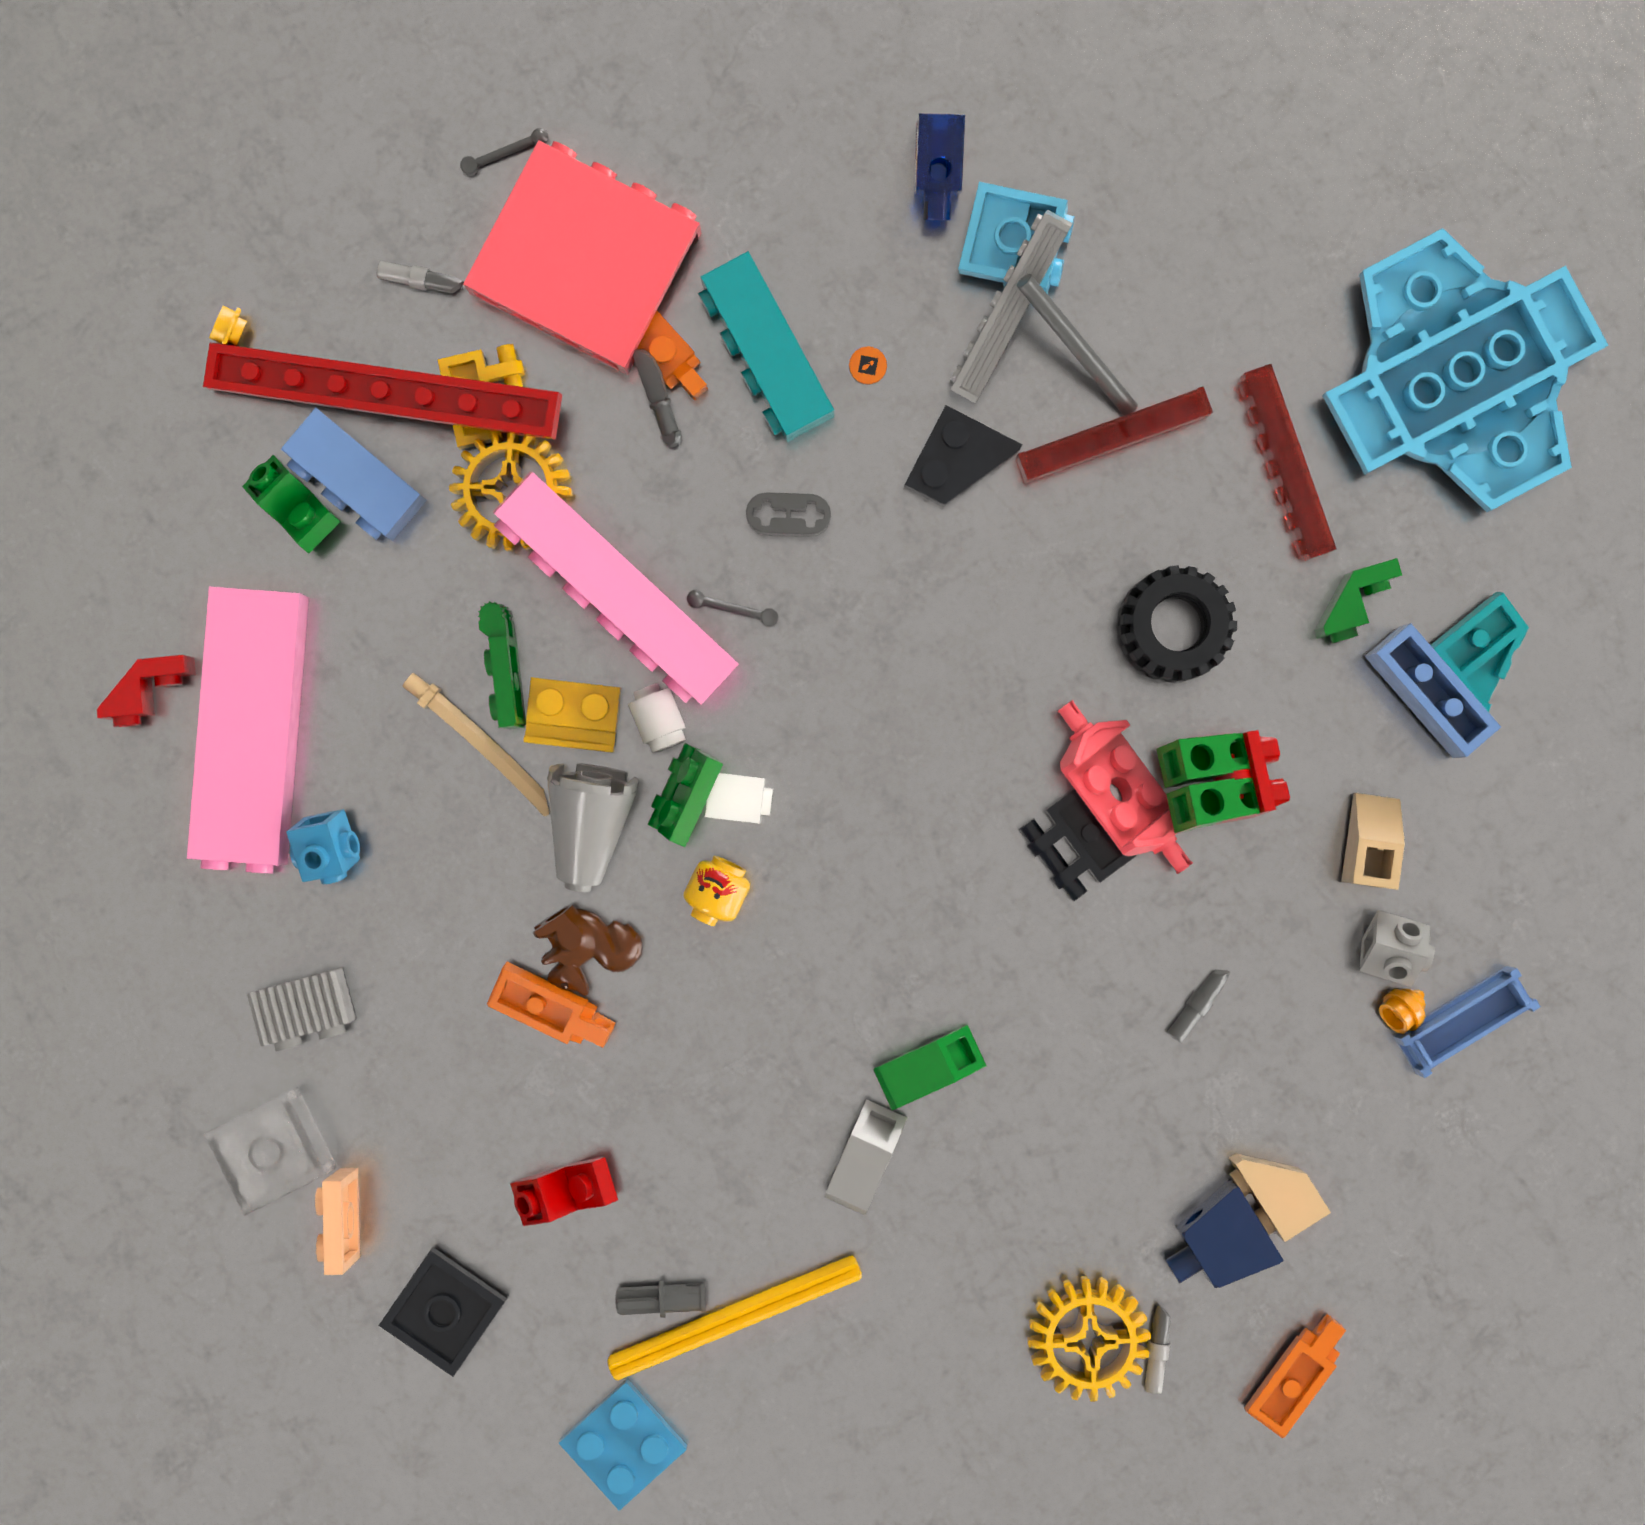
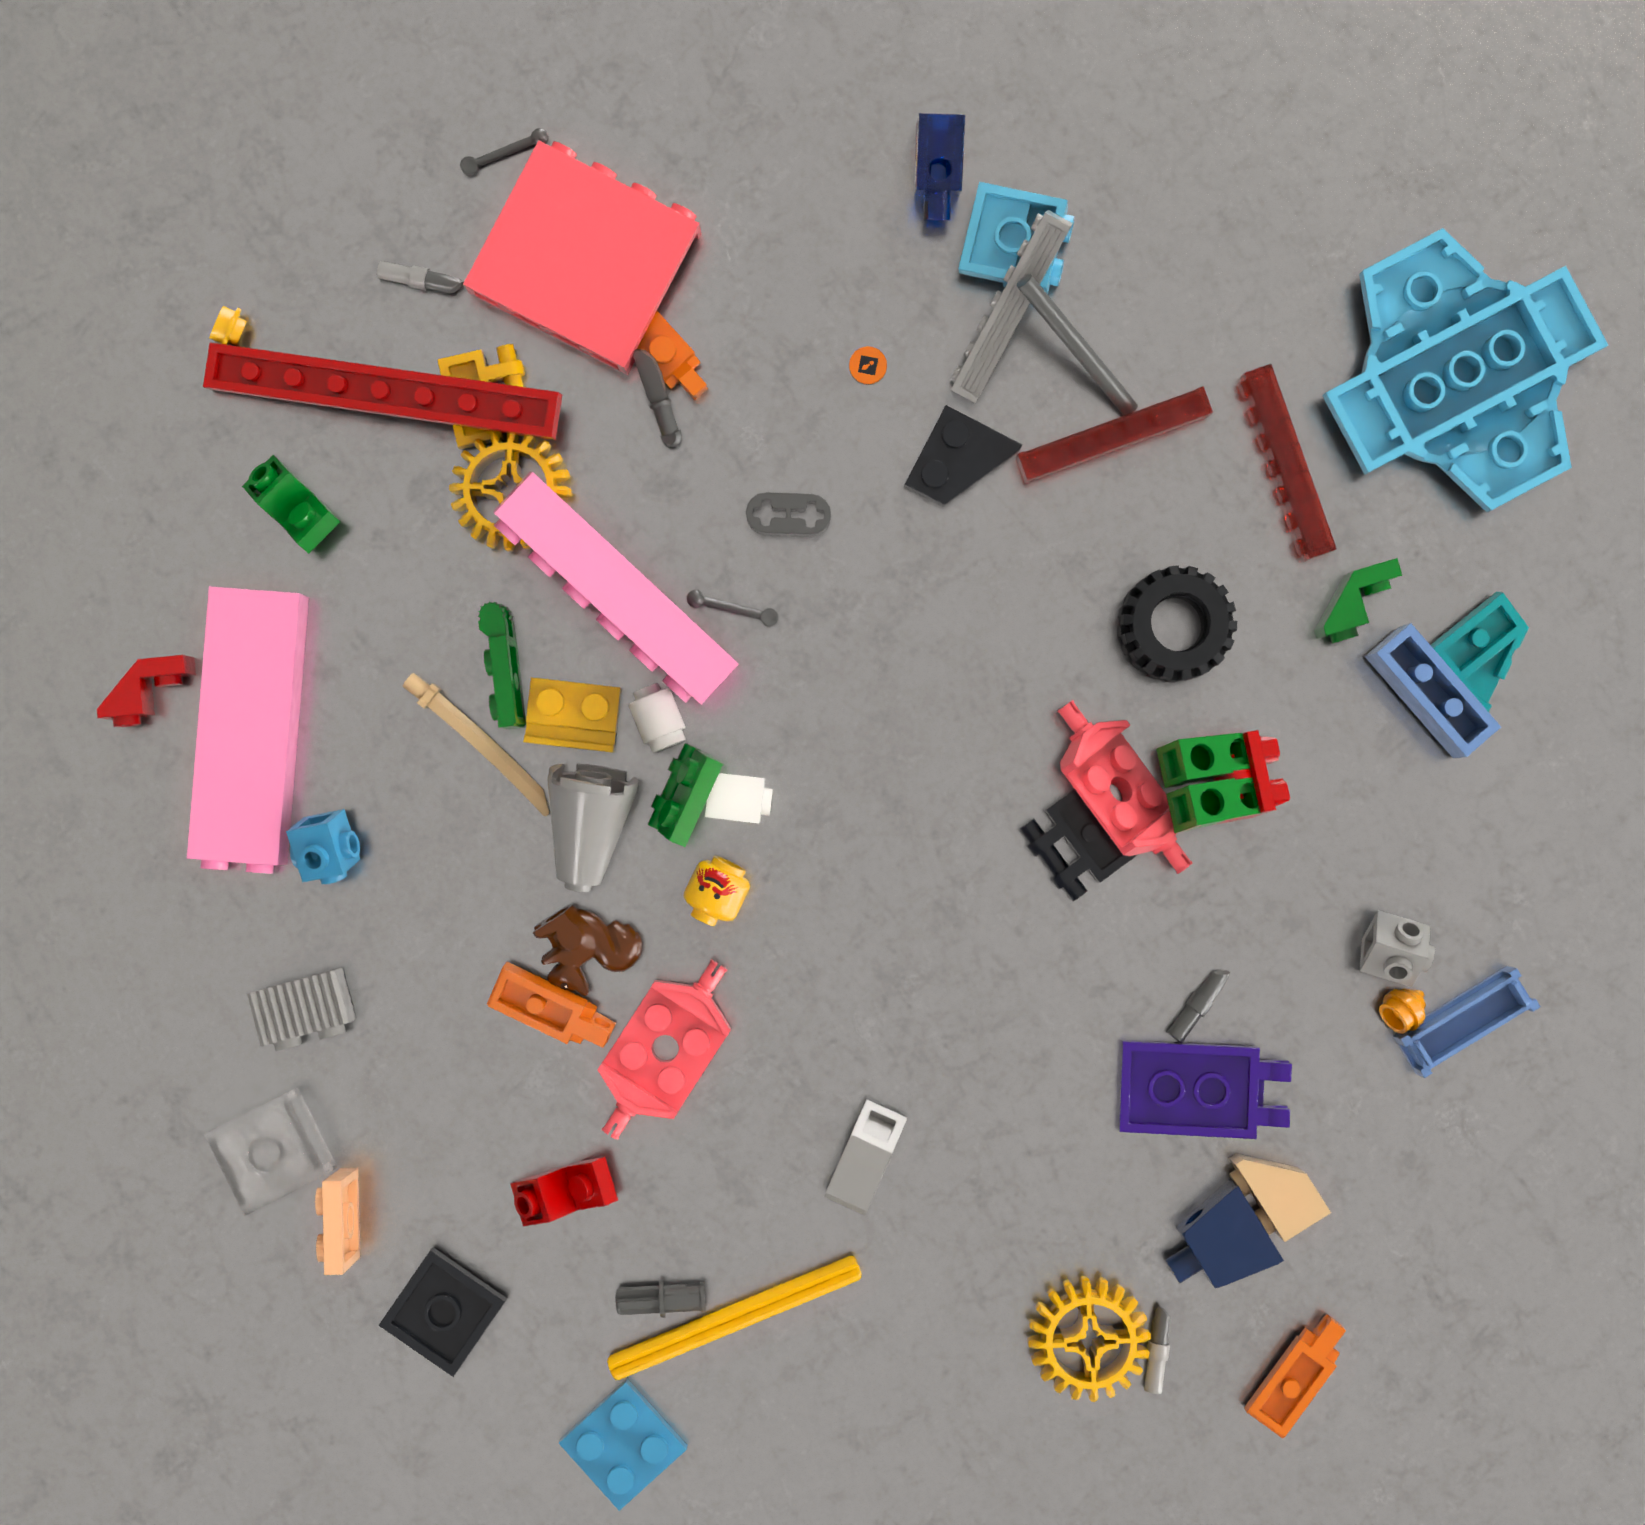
medium blue brick [281,407,427,541] -> none
teal brick [698,251,835,442] -> none
green slope [873,1025,986,1110] -> none
tan slope [1341,793,1405,890] -> none
none -> coral plate [597,959,731,1140]
none -> dark purple tile [1119,1040,1292,1139]

